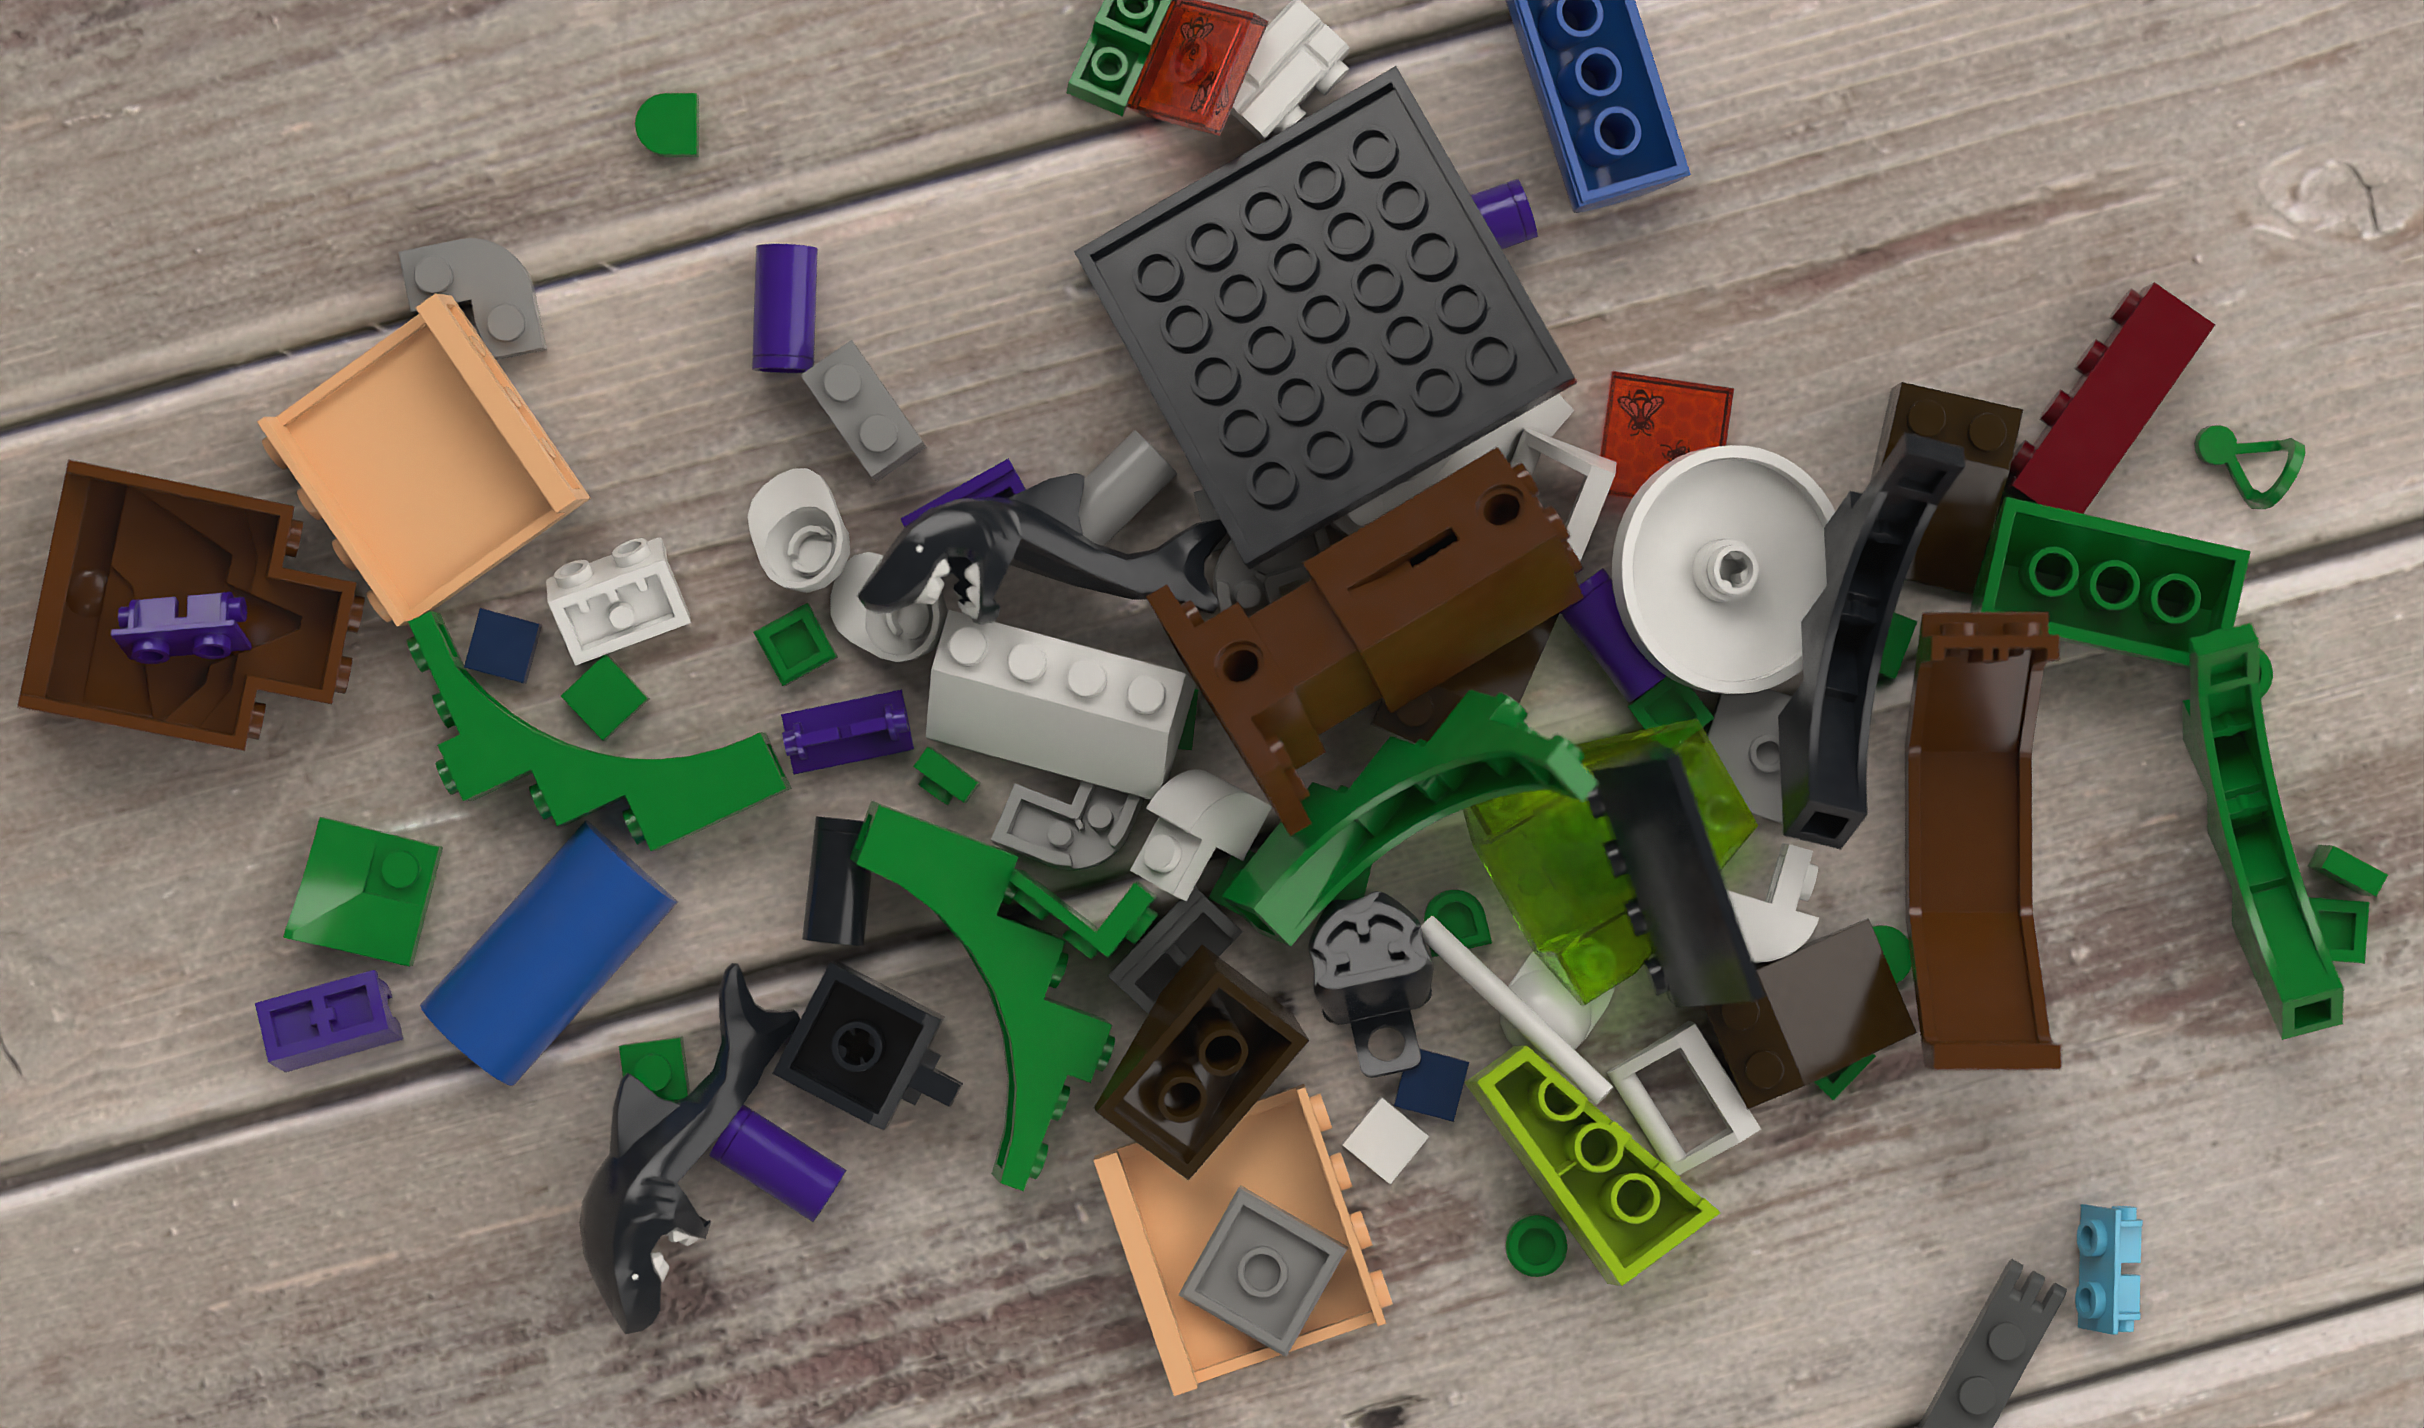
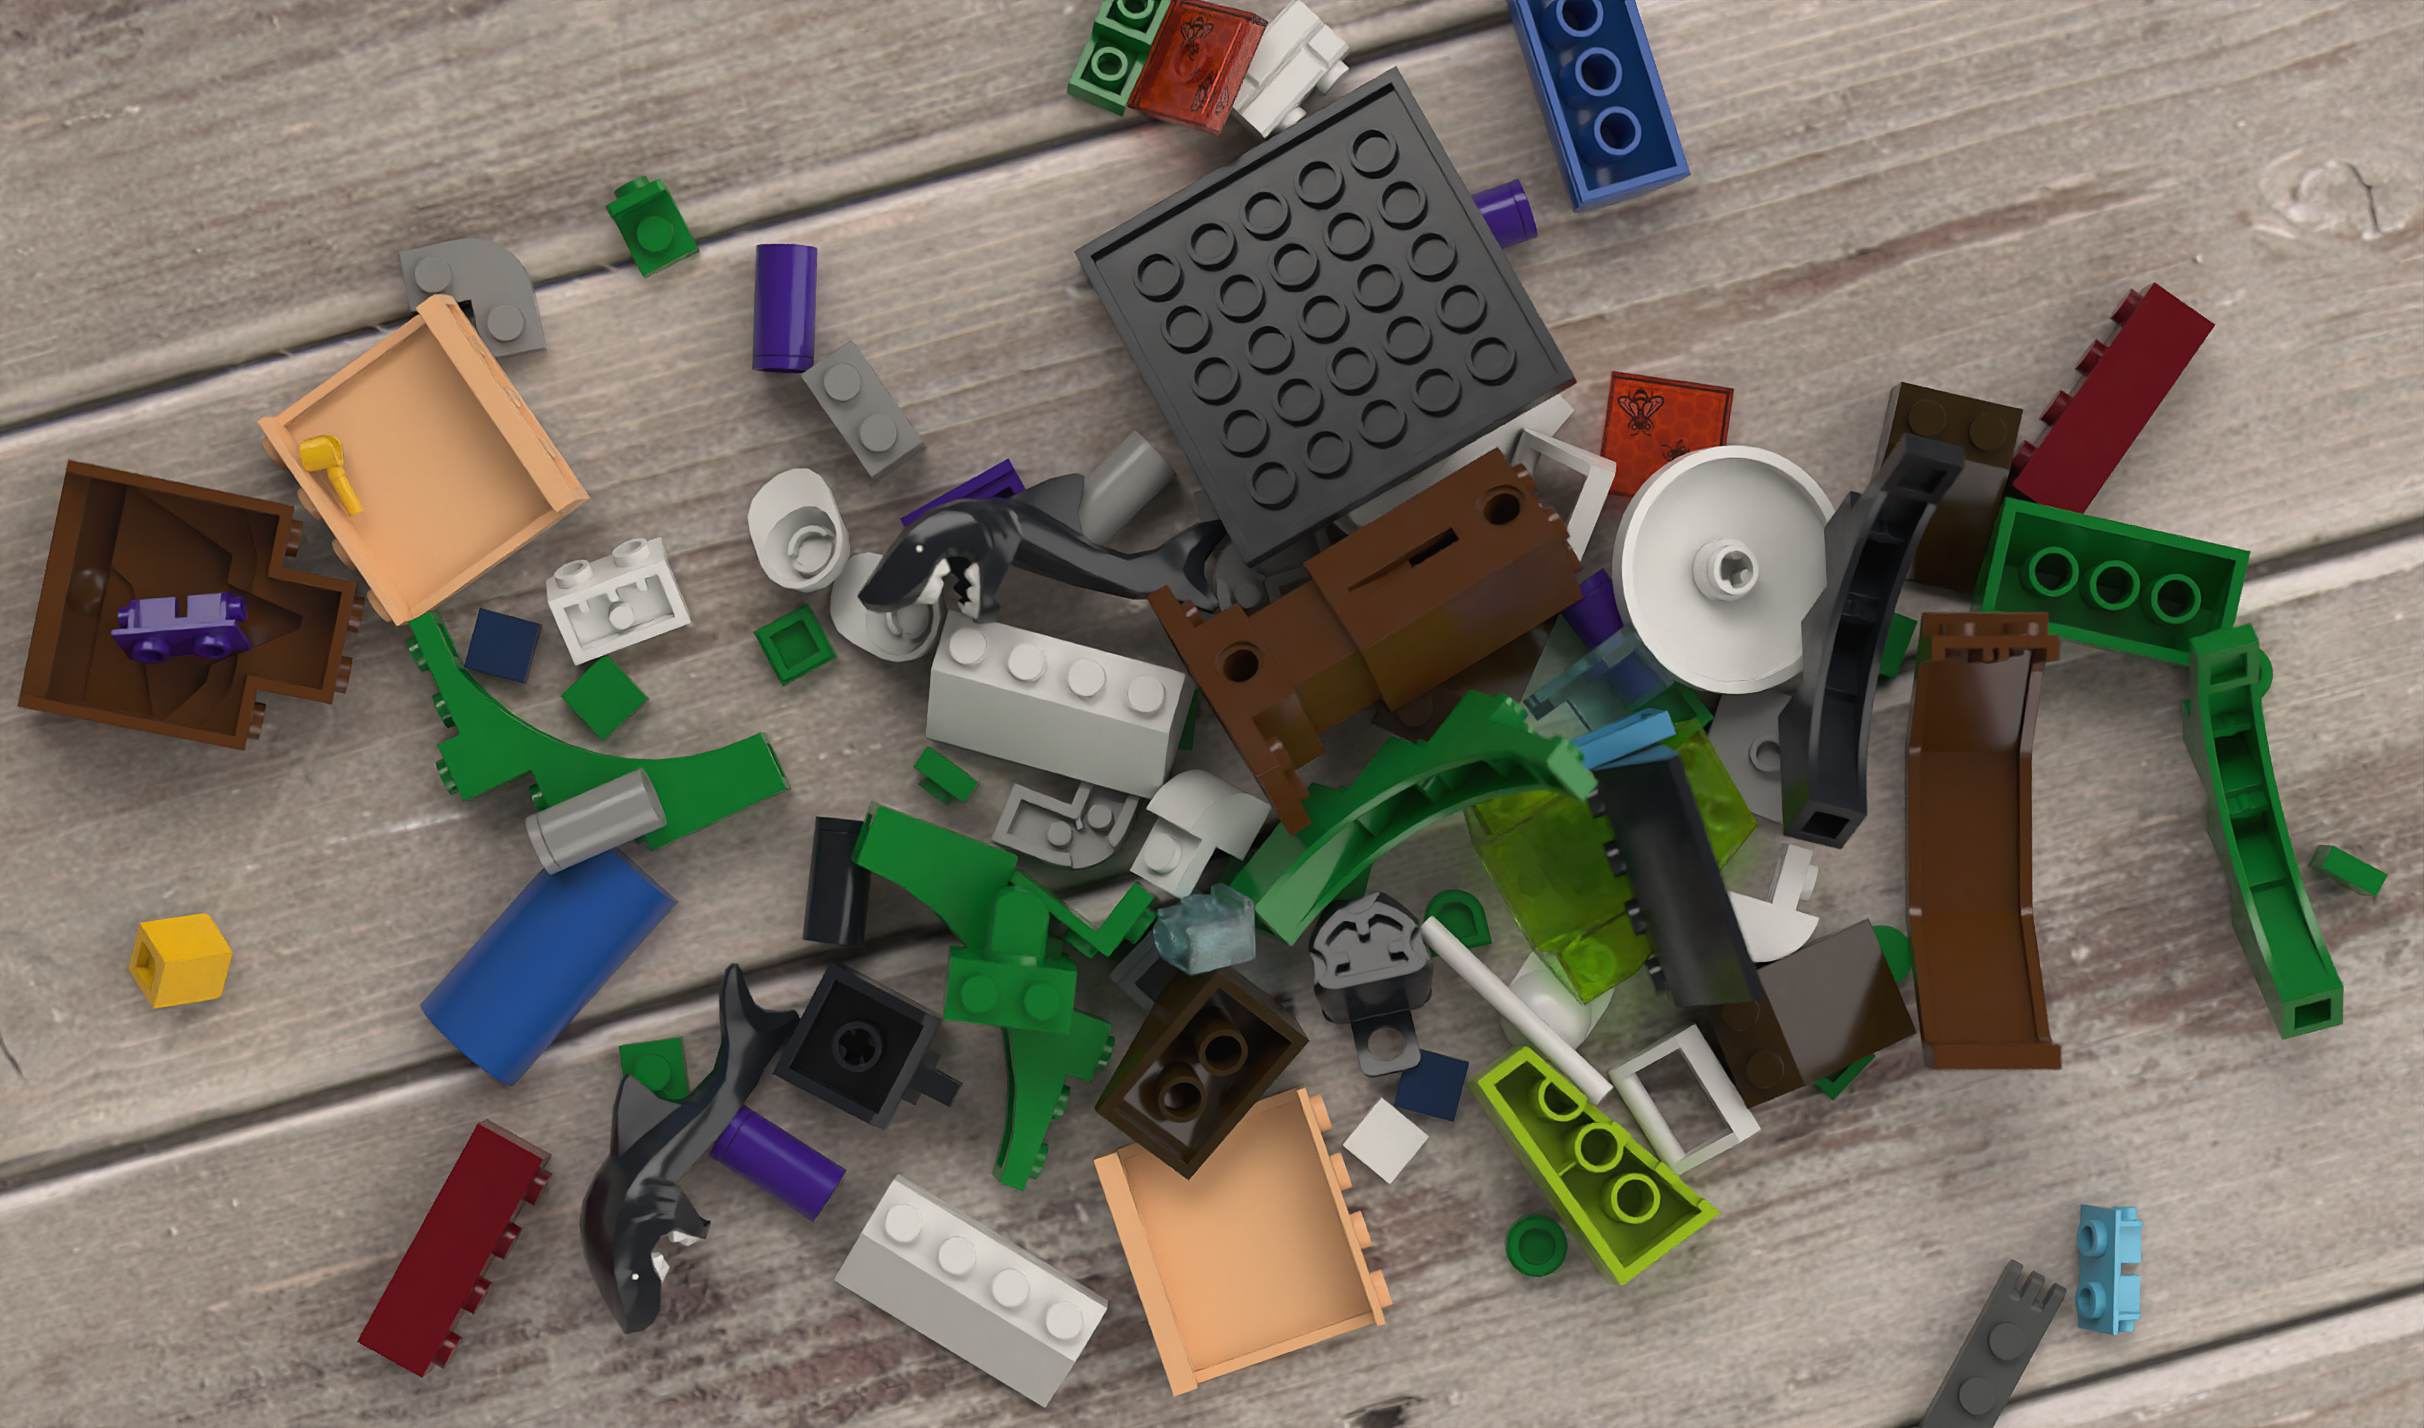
dark purple hinge [255,970,404,1073] -> none
green plate [283,817,443,967] -> none
green tile [635,93,699,157] -> none
dark purple hinge [781,689,915,775] -> none
light grey plate [1178,1186,1348,1357] -> none
green piece [2194,425,2306,509] -> none
green tile [2308,897,2370,964] -> none
none -> yellow panel [128,913,233,1009]
none -> yellow hand [299,434,363,517]
none -> dark red brick [357,1119,553,1378]
none -> light grey pin [525,768,666,875]
none -> green bracket [605,176,700,279]
none -> white slope [834,1173,1109,1408]
none -> green brick [942,885,1077,1034]
none -> clear light blue brick [1153,883,1256,975]
none -> clear light blue panel [1522,622,1674,732]
none -> dark azure tile [1569,708,1676,771]

